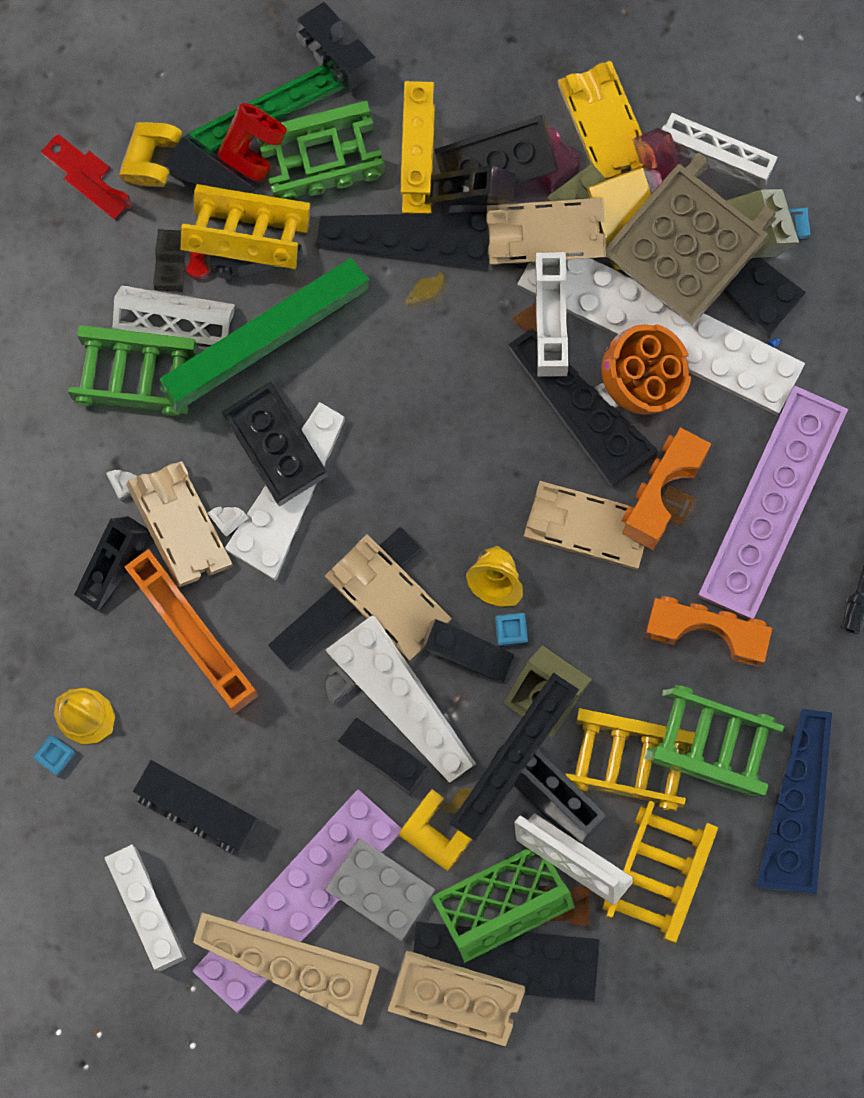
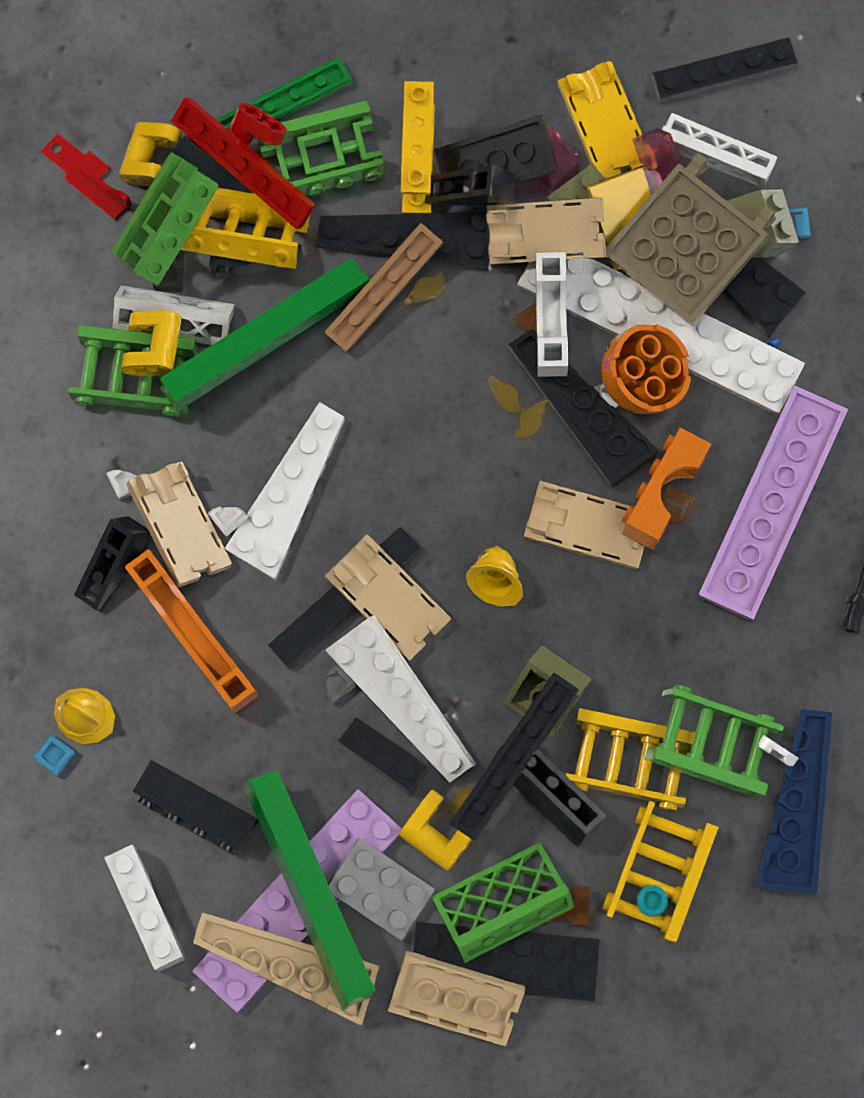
red piece [185,252,210,279] -> none
black tile [221,381,329,507] -> none
black arch [296,2,377,92] -> none
black slope [420,619,514,682] -> none
dark azure tile [495,613,528,647] -> none
white fence [515,813,633,905] -> none
orange arch [645,596,772,668] -> none
none -> bright green fence [111,152,219,285]
none -> yellow connector [121,310,182,376]
none -> red plate [171,97,316,230]
none -> green tile [244,770,376,1011]
none -> medium nougat plate [324,223,443,353]
none -> clear yellow piece [489,375,524,414]
none -> clear yellow piece [514,398,547,439]
none -> teal tile [636,885,668,917]
none -> black plate [652,37,798,103]
none -> white tile [758,735,798,766]

